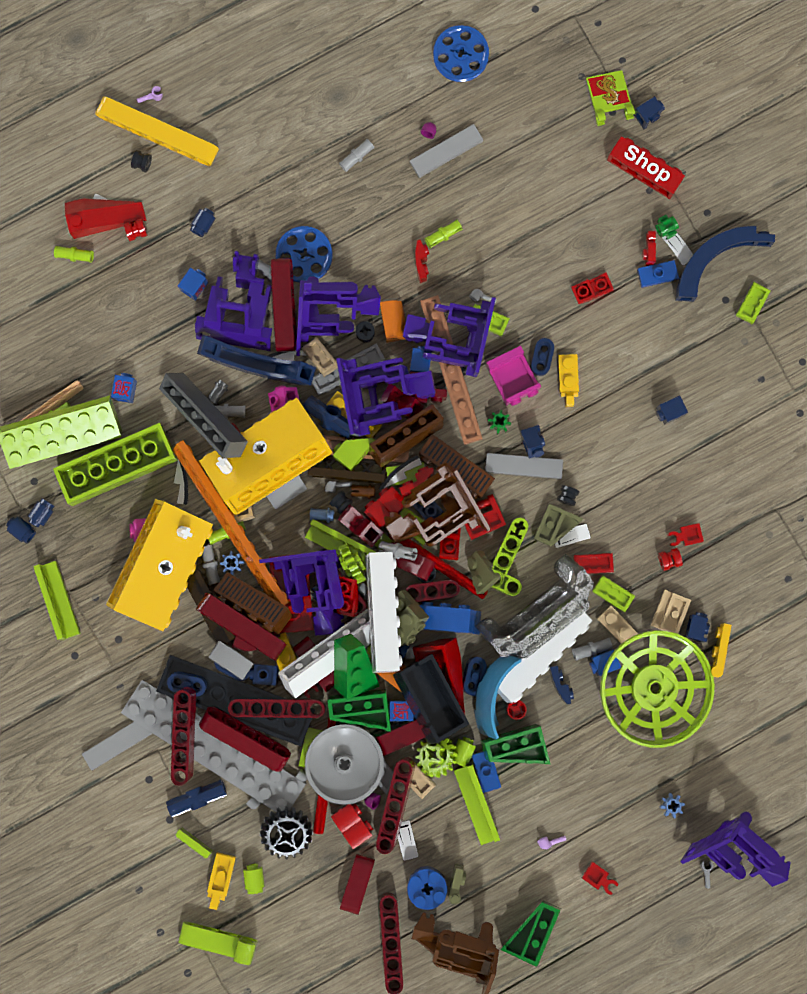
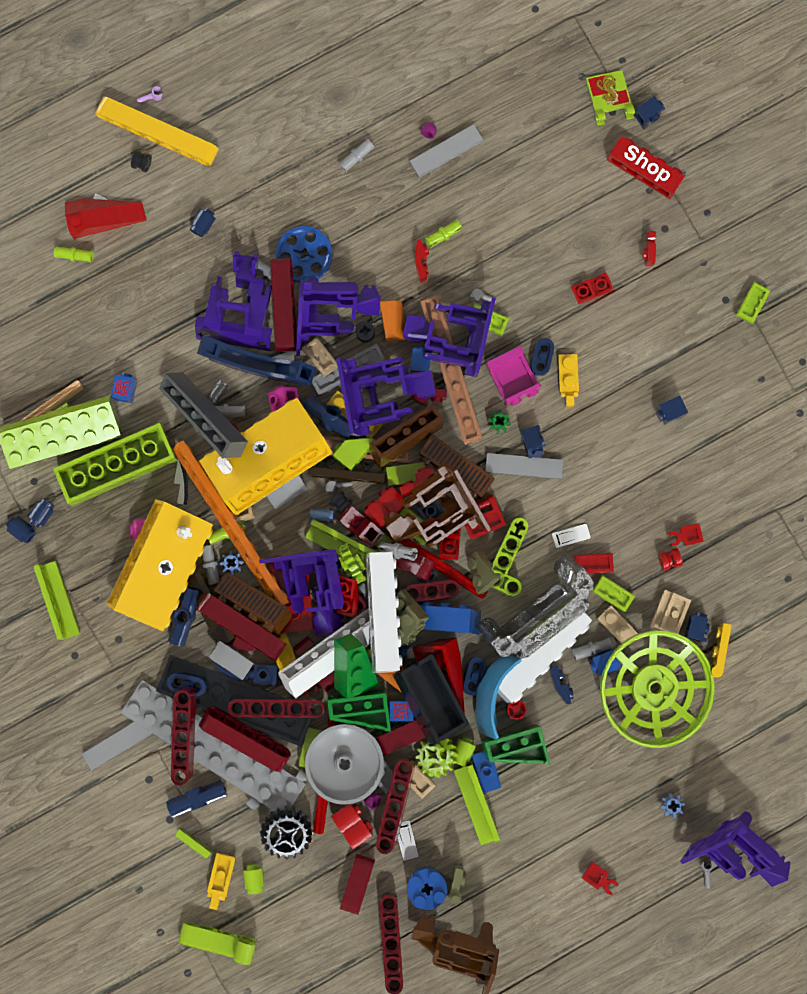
red wheel [124,218,148,241] -> none
blue brick [178,268,208,301] -> none
reddish brown pin [351,484,375,499] -> none
sticker [379,455,422,490] -> none
dark red brick [380,384,424,419] -> none
blue wedge [433,25,489,82] -> none
green wedge [500,900,562,967] -> none
olive wing [534,504,583,547] -> none
lavender hand [537,836,566,849] -> none
black wheel [557,485,580,506] -> none
blue plate [637,260,679,288] -> none
green gear [655,215,679,239] -> none
white sticker [662,233,693,265] -> none
dark blue arch [675,226,775,302] -> none
none -> dark blue piece [168,586,201,647]

